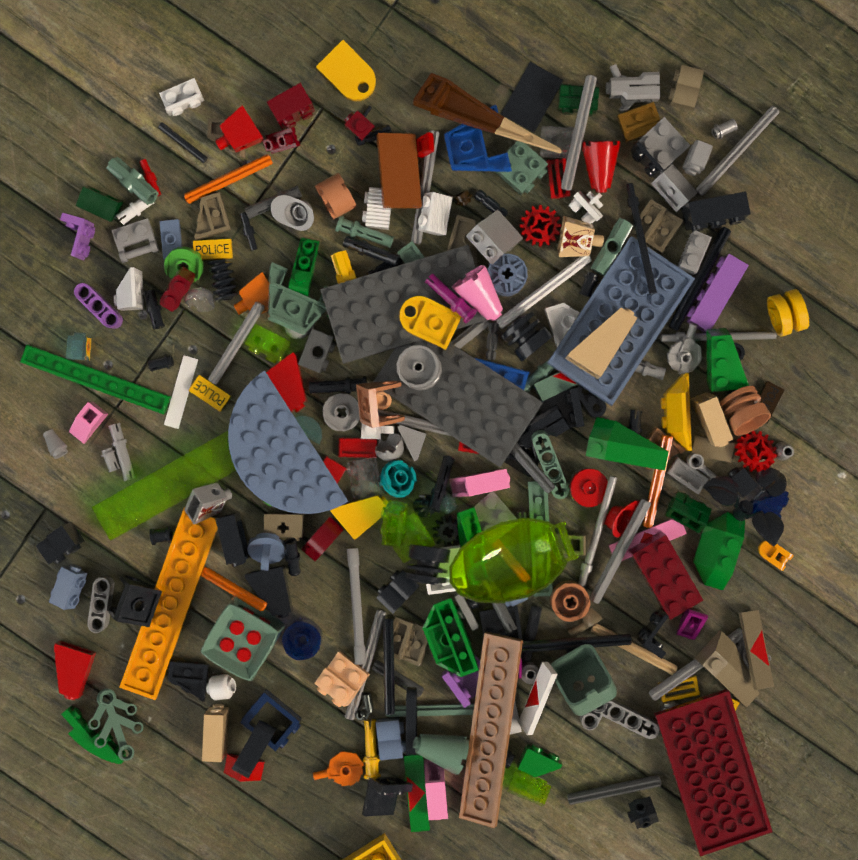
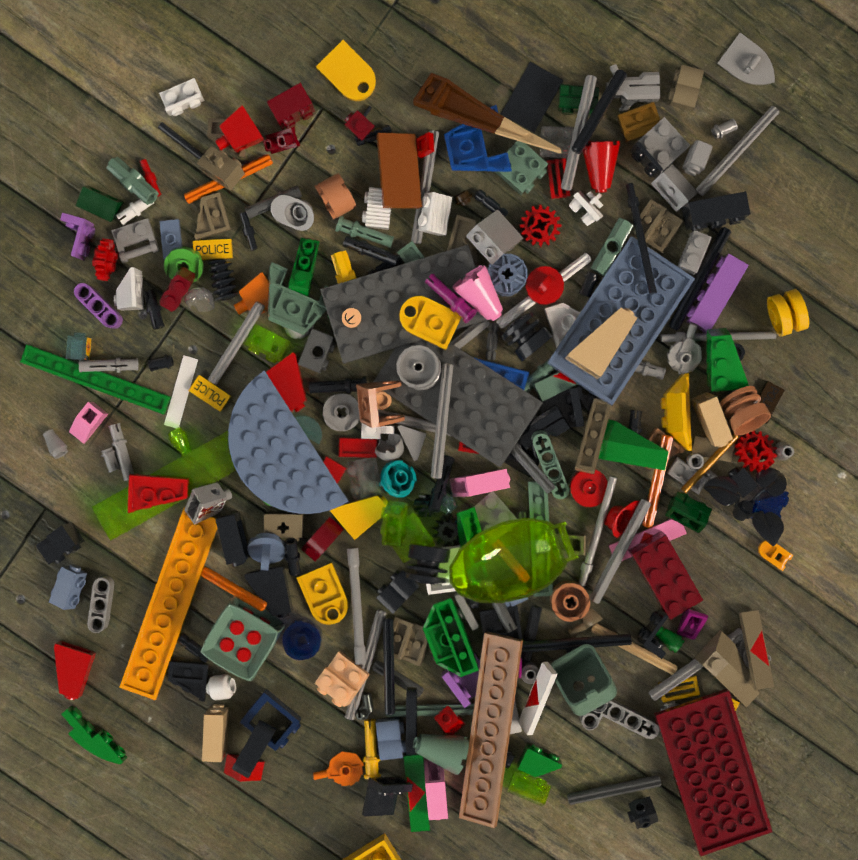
sand green plant [88,689,144,761] -> none
black hose [108,575,162,627] -> none
black bush [149,526,172,545] -> none
tan torso [557,216,604,257] -> none
green wedge [693,512,746,590] -> none
none -> light grey pin [79,357,139,373]
none -> red gear [92,238,118,281]
none -> red wing [128,474,189,513]
none -> clear neon green cone [167,426,192,456]
none -> black axle [177,634,209,663]
none -> dark tan brick [197,146,245,191]
none -> yellow tile [297,562,349,625]
none -> light nougat tile [342,308,361,328]
none -> light grey axle [431,363,453,479]
none -> red bracket [434,706,466,735]
none -> red tile [526,266,564,305]
none -> black axle [571,69,627,154]
none -> dark tan tile [575,398,612,474]
none -> green cone [655,627,685,653]
none -> pearl gold bar [681,433,739,494]
none -> light grey shield [717,33,775,85]

